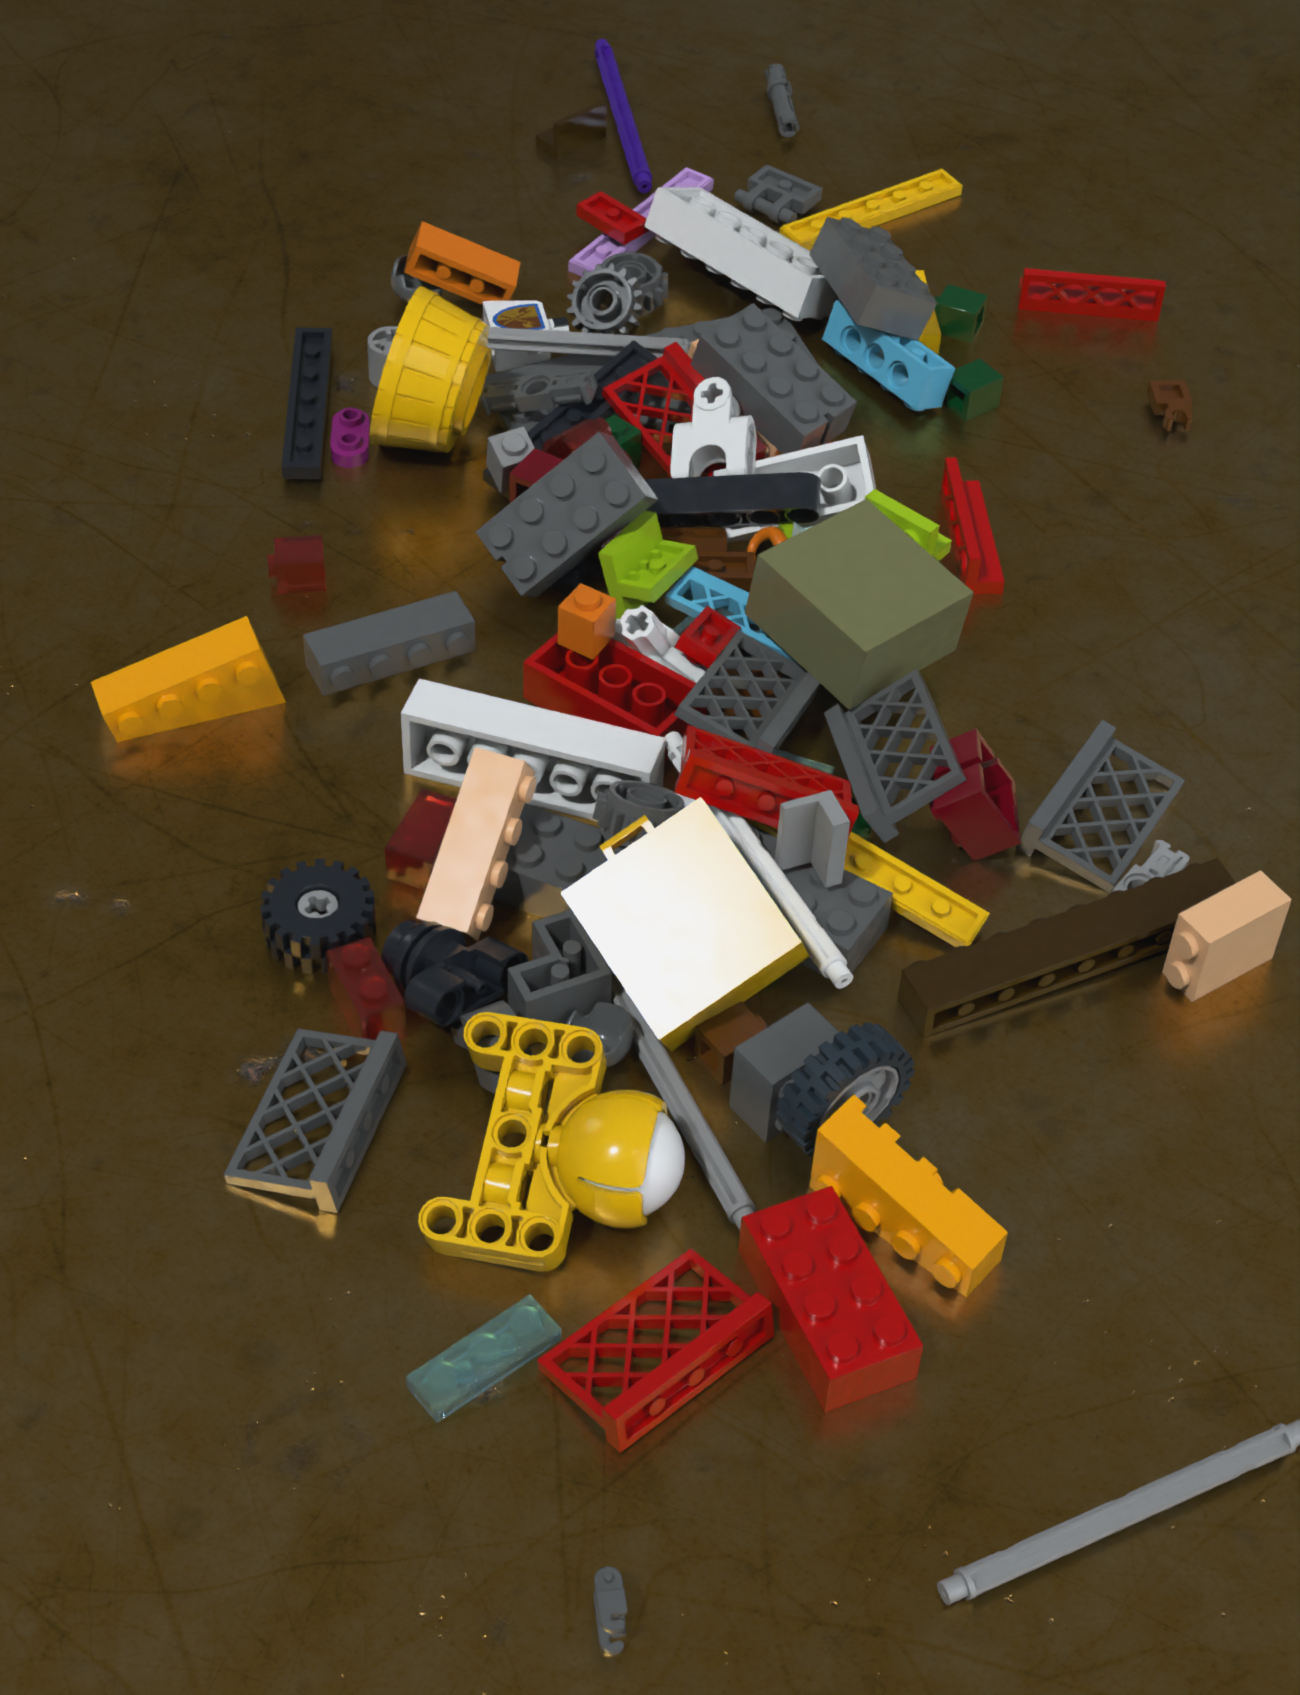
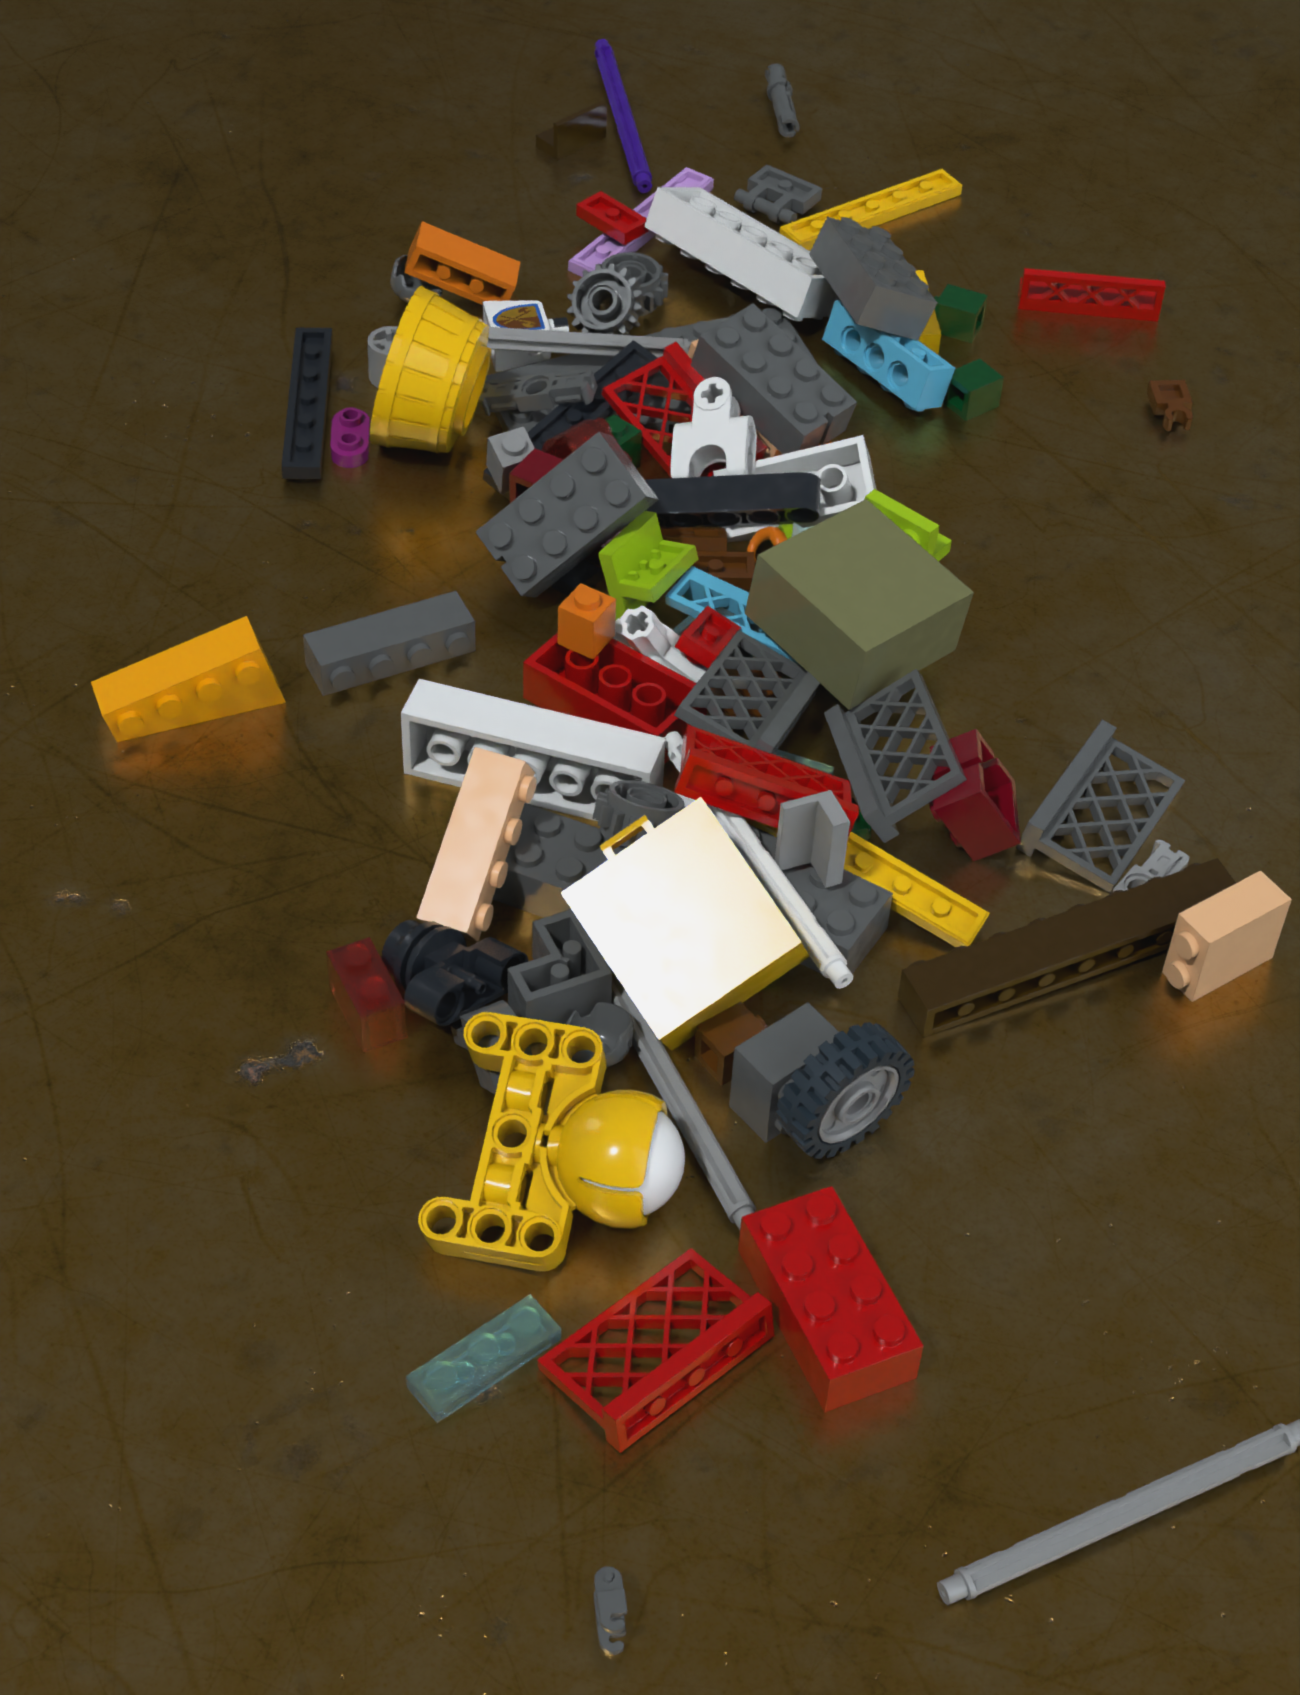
dark grey fence [223,1028,407,1213] -> none
black bush [260,859,376,974] -> none
clear red brick [267,535,326,594] -> none
clear red brick [385,788,457,890] -> none
light orange wedge [809,1094,1008,1298] -> none
red fence [940,457,1005,594] -> none

